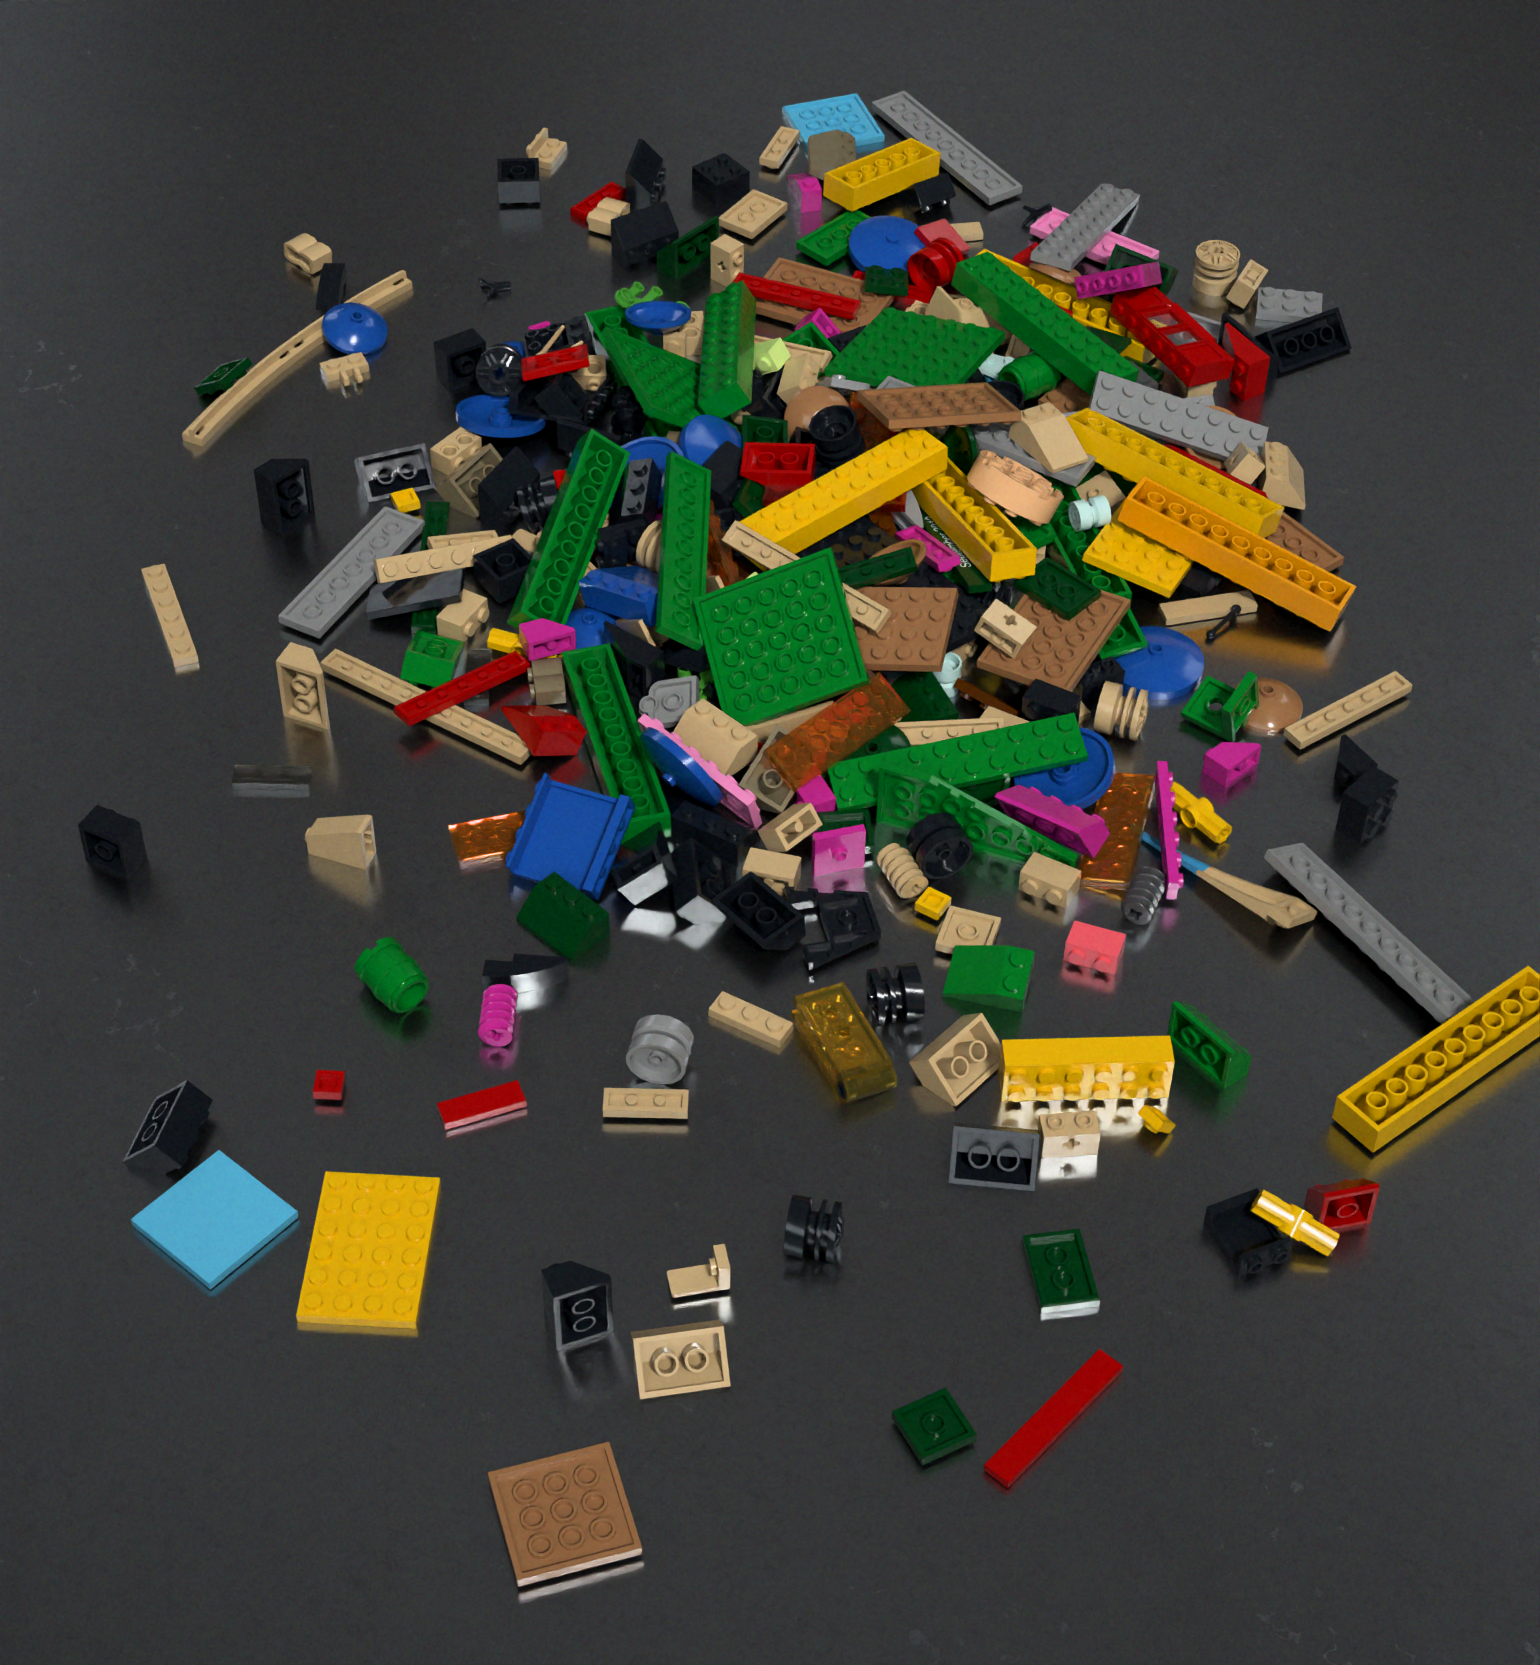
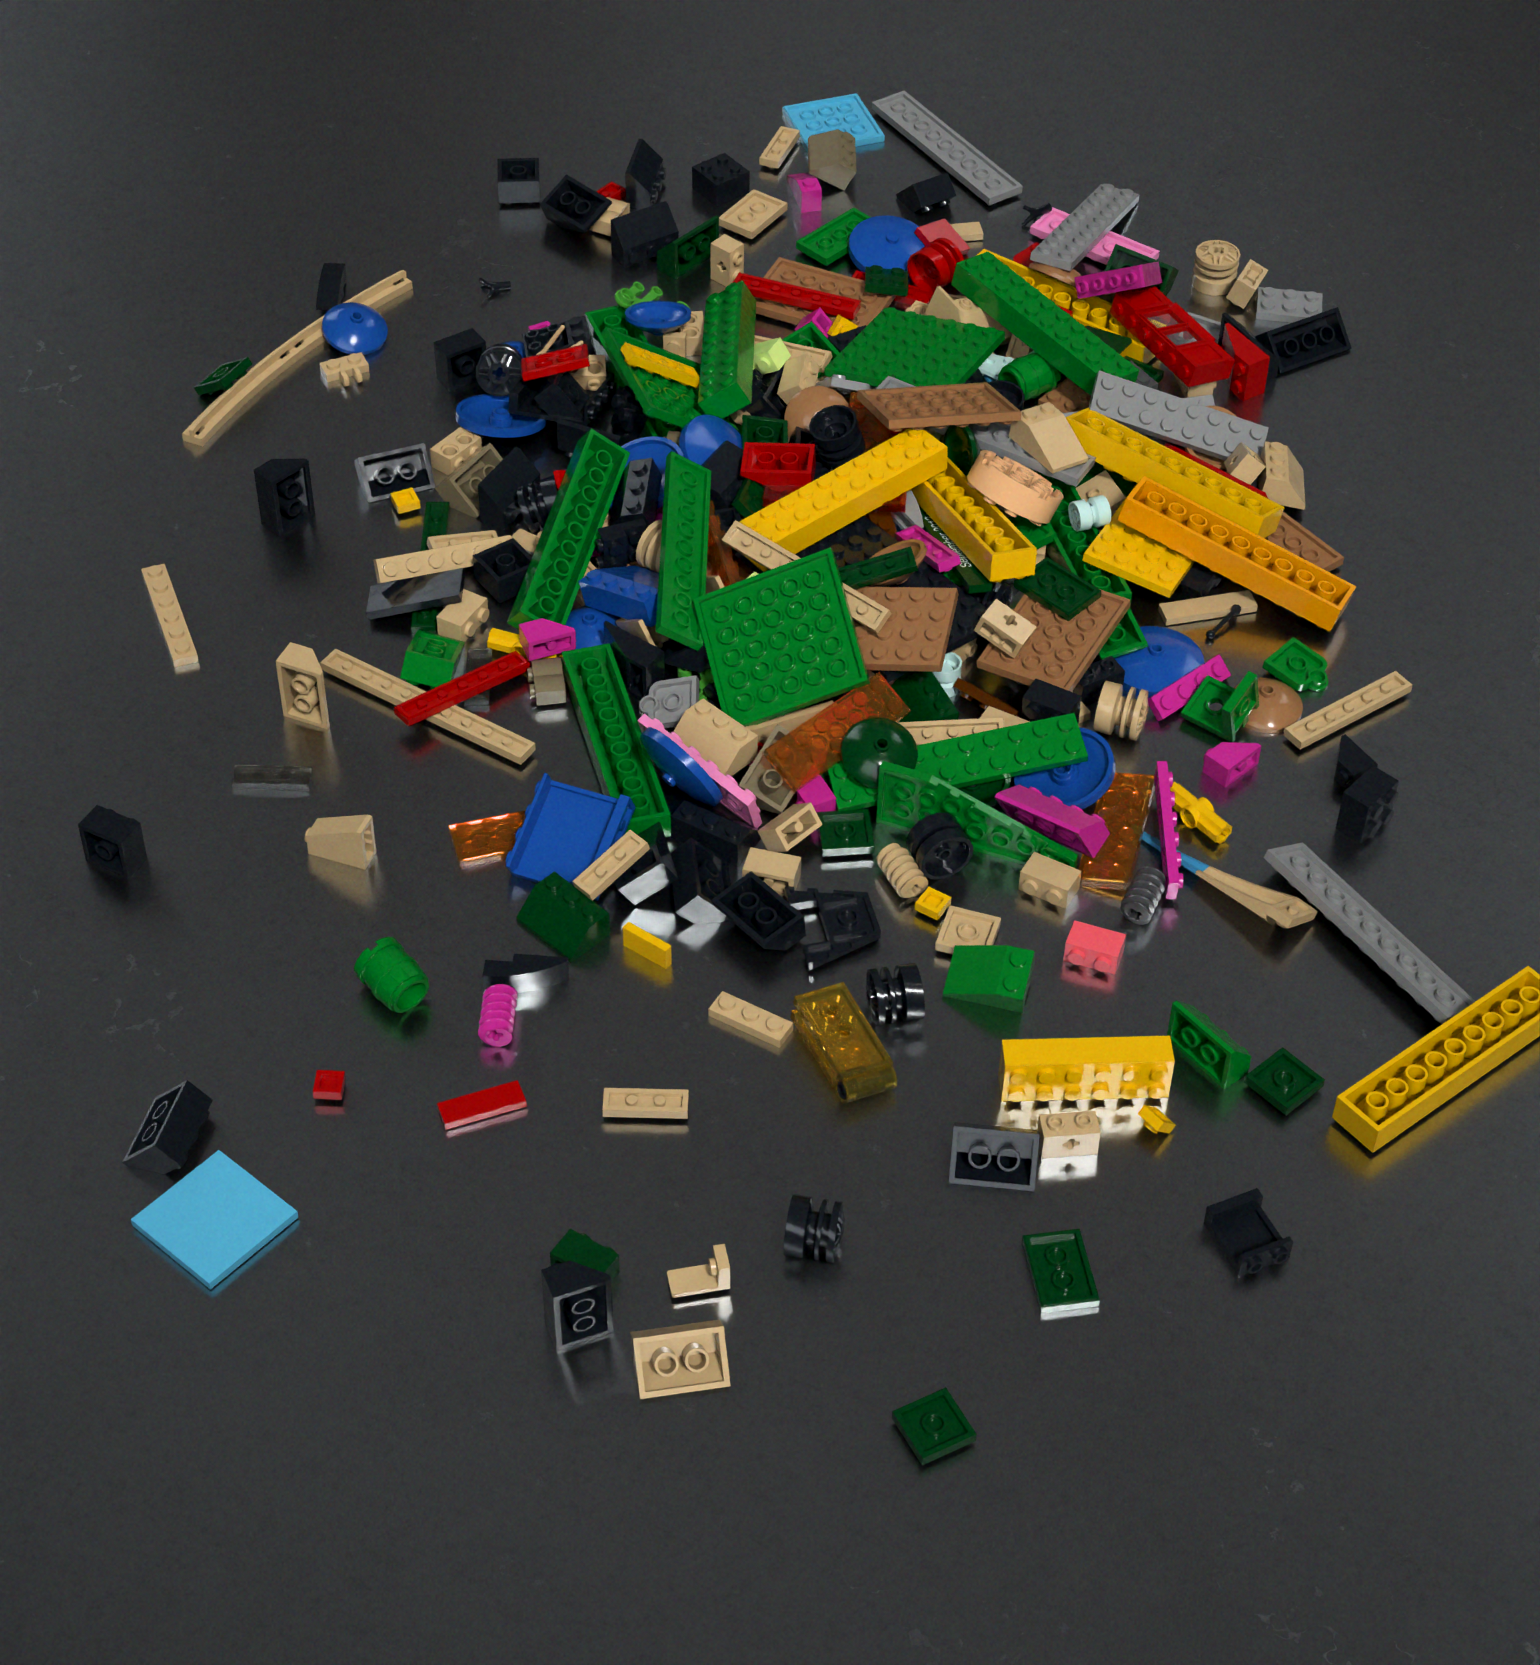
light grey plate [278,506,425,639] -> none
tan brick [284,233,332,274] -> none
yellow plate [296,1171,441,1329] -> none
medium nougat plate [487,1442,642,1587] -> none
red slope [501,705,586,756] -> none
tan bracket [526,128,567,170] -> none
light grey wheel [626,1014,694,1084] -> none
dark pink plate [811,824,866,876] -> none
yellow brick [823,138,941,211] -> none
tan slope [909,1013,1001,1107] -> none
red tile [984,1349,1123,1488] -> none
yellow piece [1250,1189,1340,1256] -> none
red slope [1304,1178,1380,1230] -> none
none -> black slope [540,174,612,233]
none -> dark green brick [550,1229,620,1282]
none -> tan plate [572,830,650,901]
none -> yellow plate [620,342,700,388]
none -> yellow tile [623,922,672,969]
none -> yellow plate [827,314,858,336]
none -> dark green dish [841,717,918,789]
none -> dark pink plate [1148,654,1231,721]
none -> dark green plate [1244,1047,1325,1115]
none -> green plate [1262,637,1328,692]

